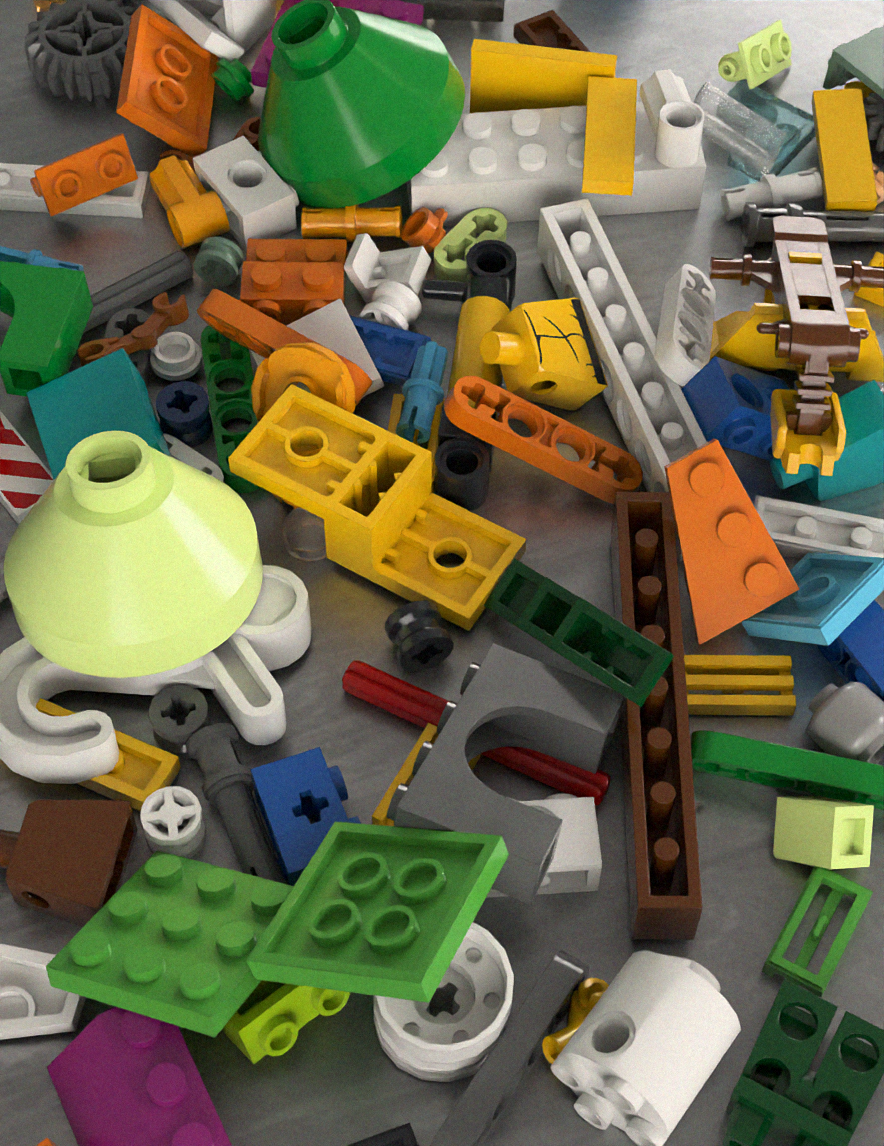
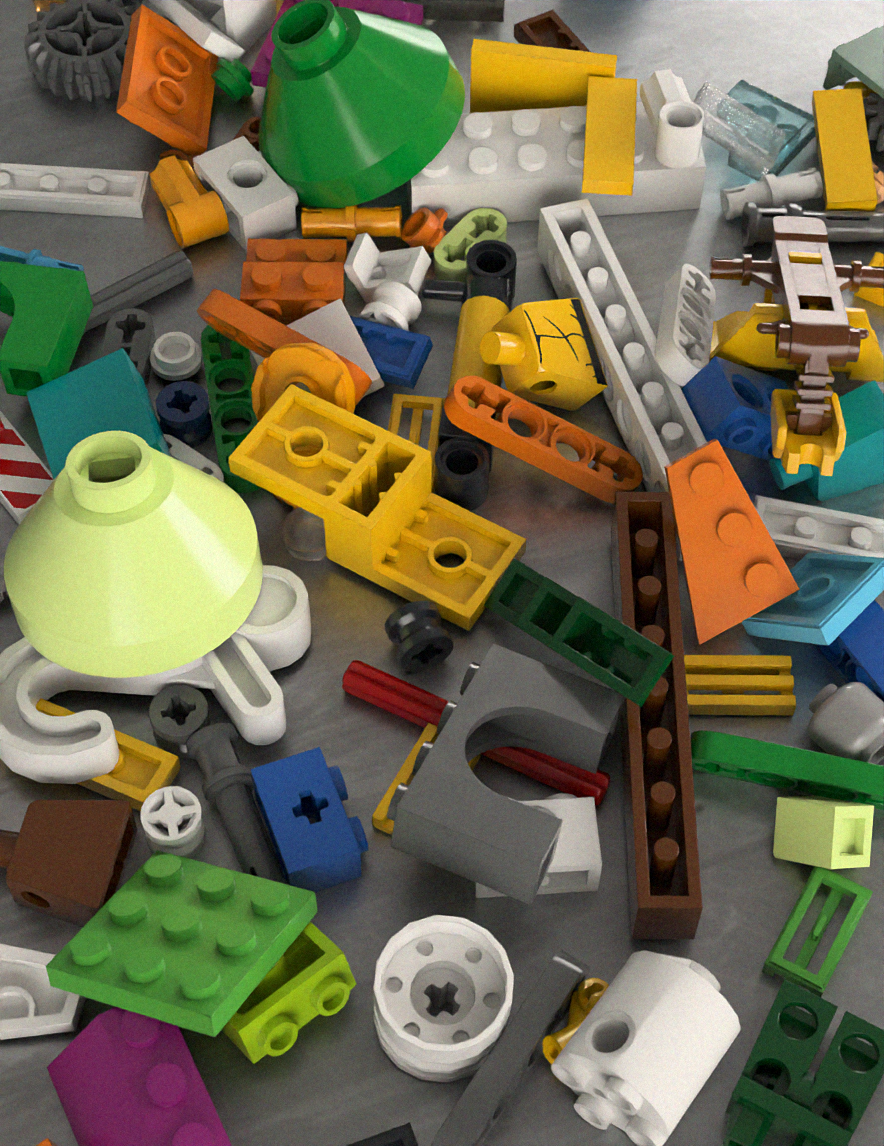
orange hinge [30,133,138,217] -> none
dark orange piece [77,292,190,366] -> none
sand green bush [193,236,244,287] -> none
bright green plate [246,822,509,1003] -> none
dark azure axle [396,341,449,444] -> none
yellowish green hinge [718,20,792,89] -> none

